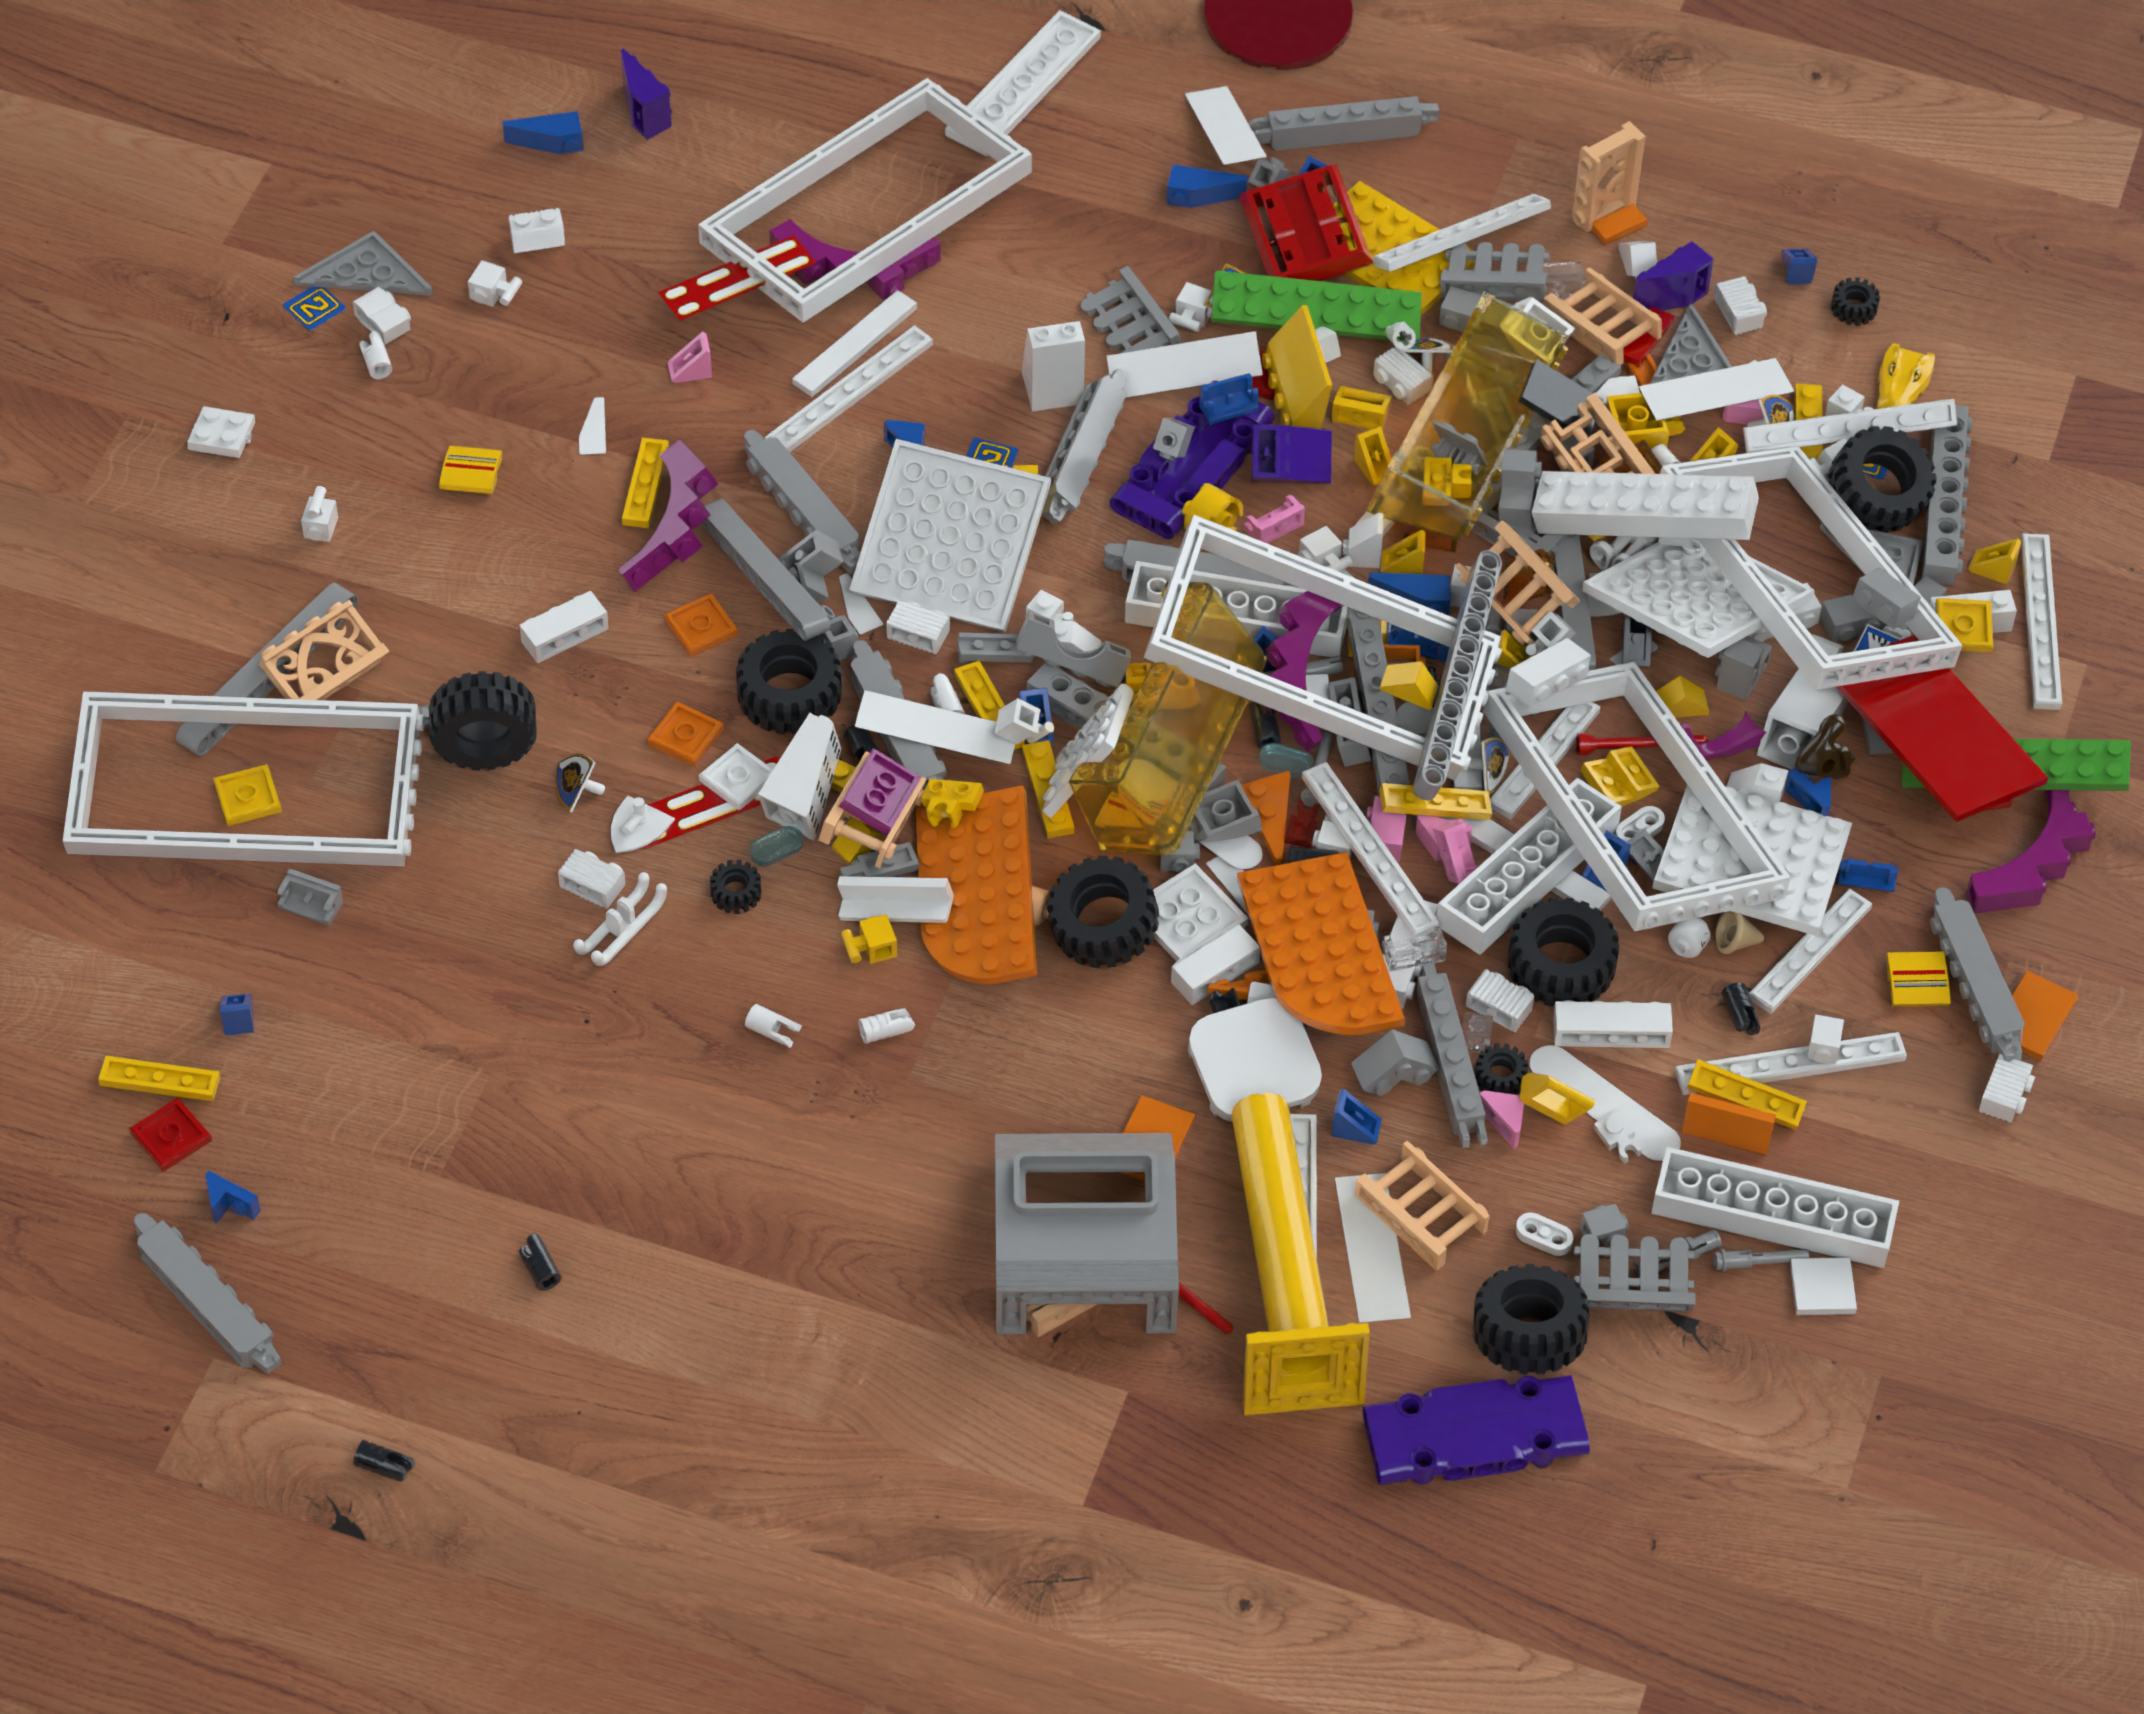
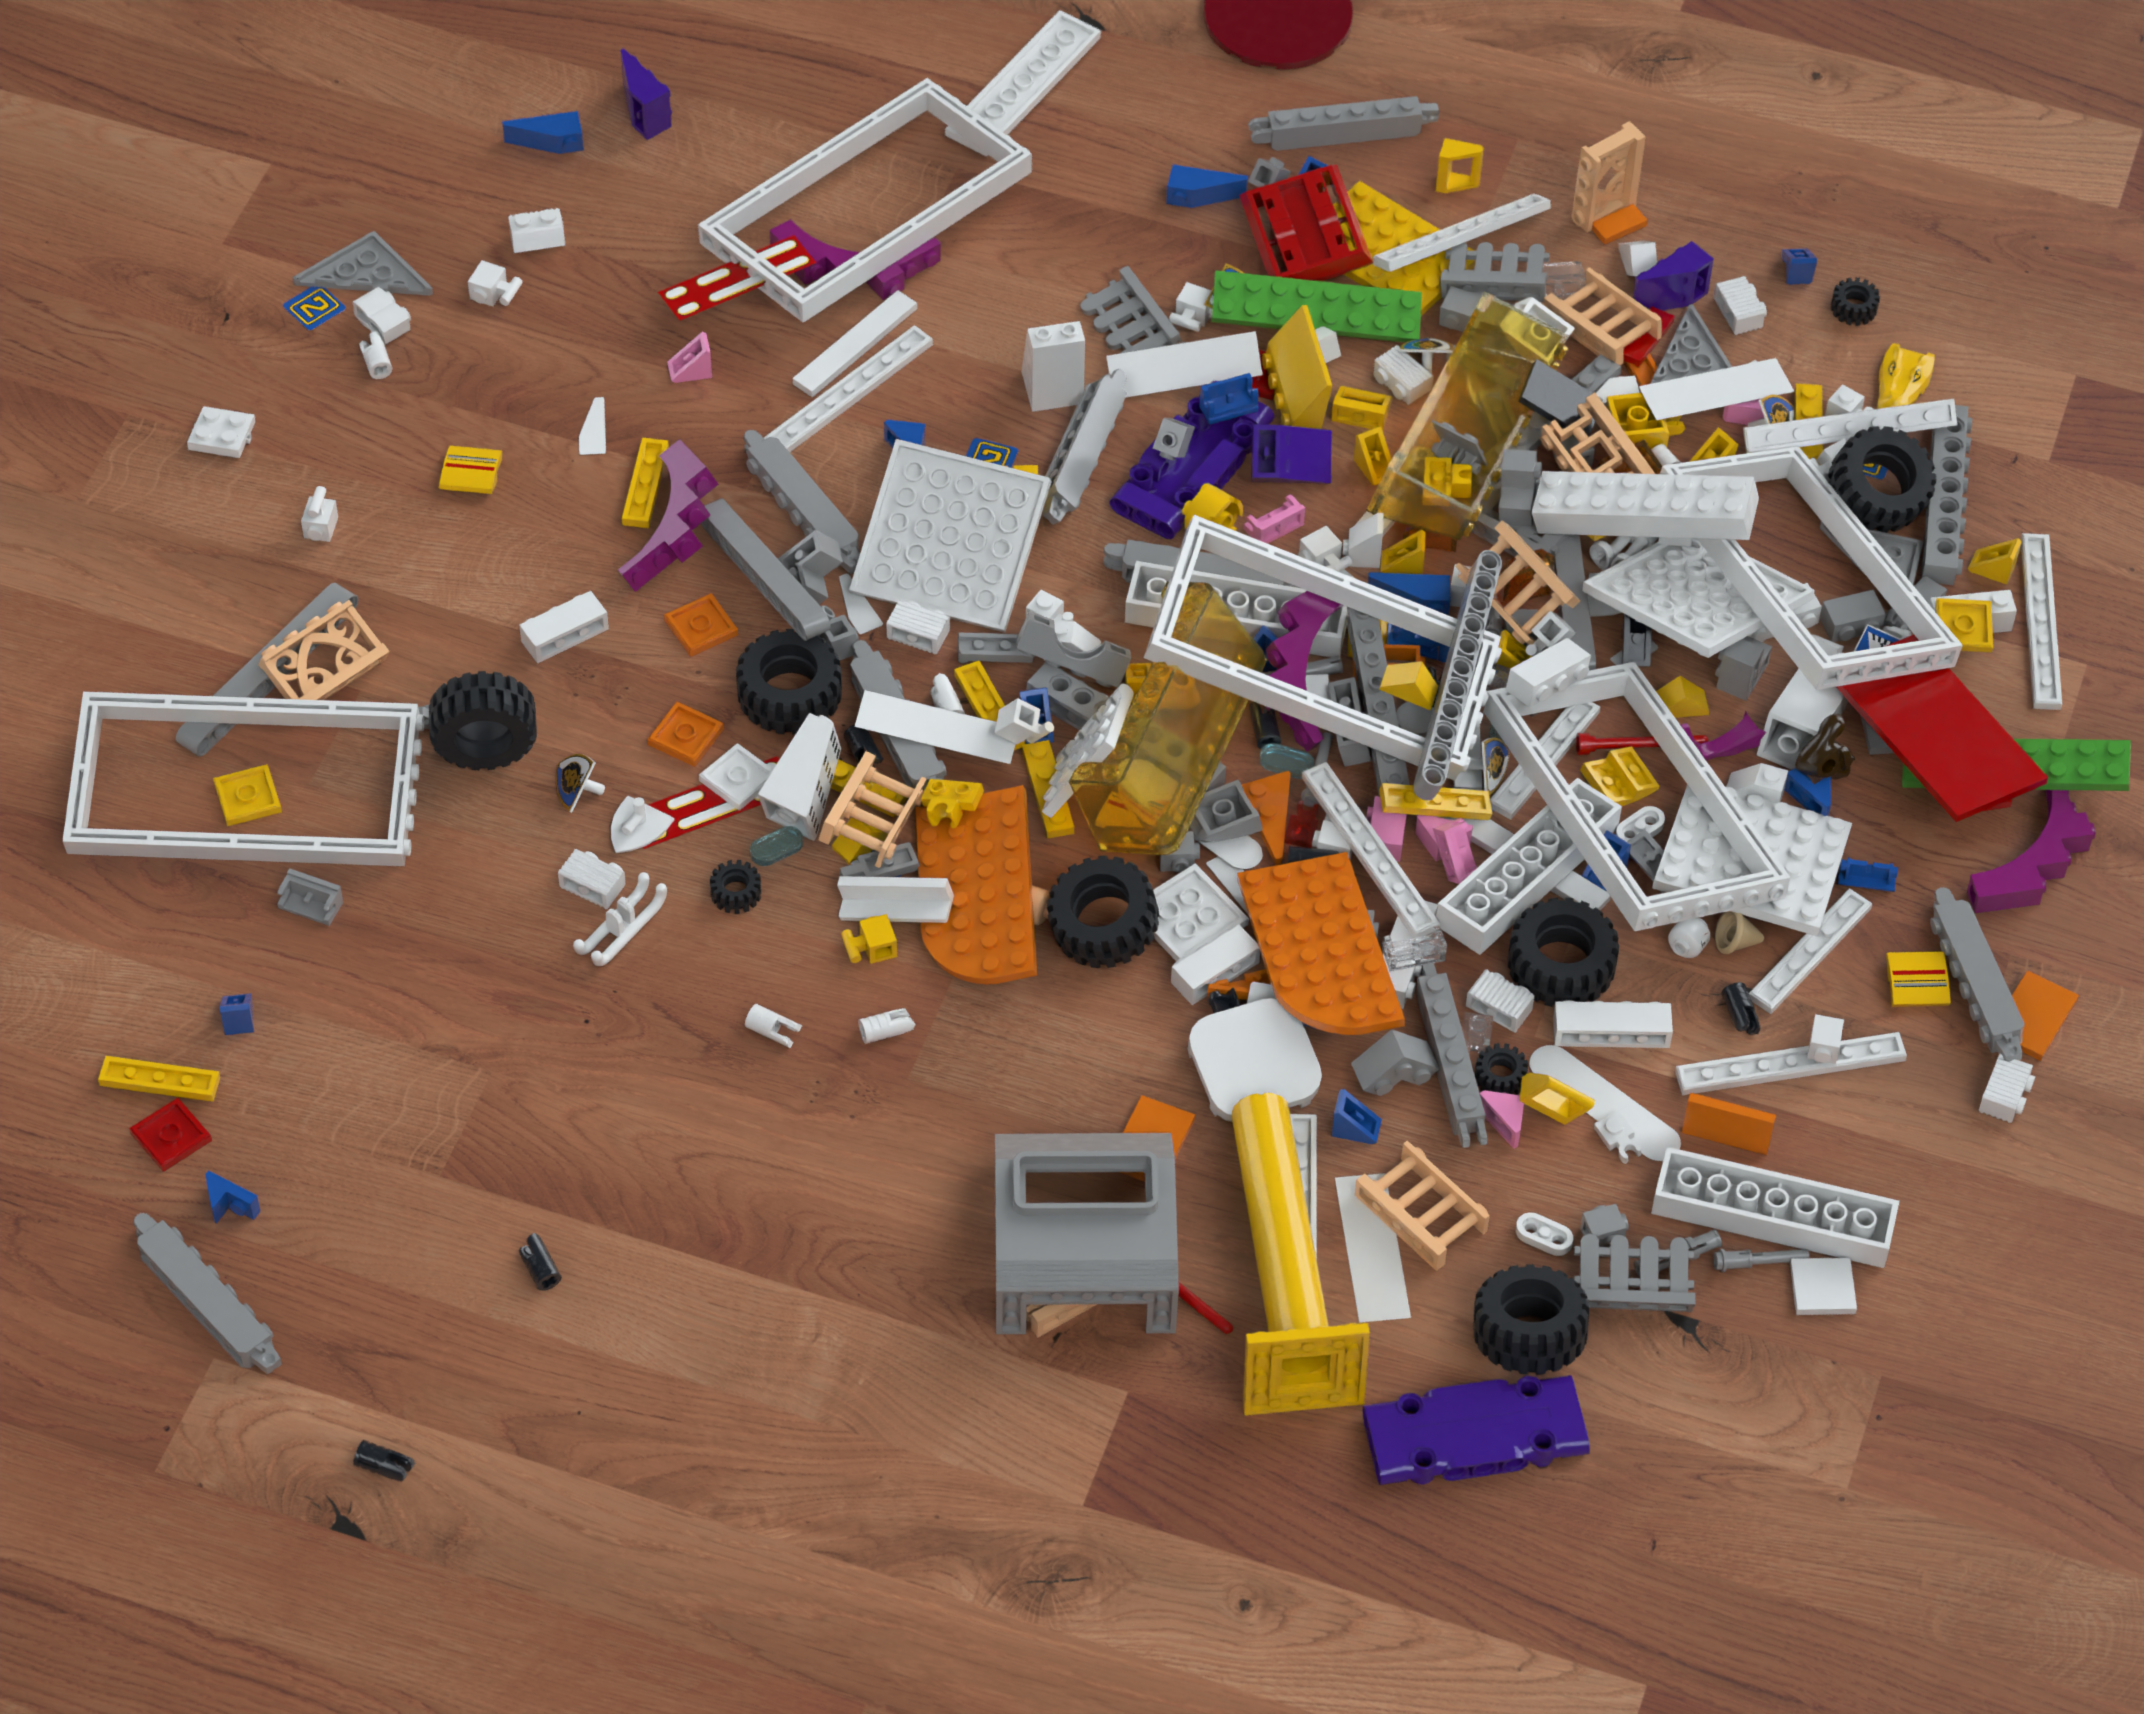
magenta tile [839,748,921,836] -> none
white sticker [1185,86,1267,165] -> none
white hinge [1385,321,1416,350] -> none
yellow plate [1687,1059,1807,1130] -> none
light grey brick [1852,568,1921,629] -> none
none -> yellow tile [1436,138,1484,193]

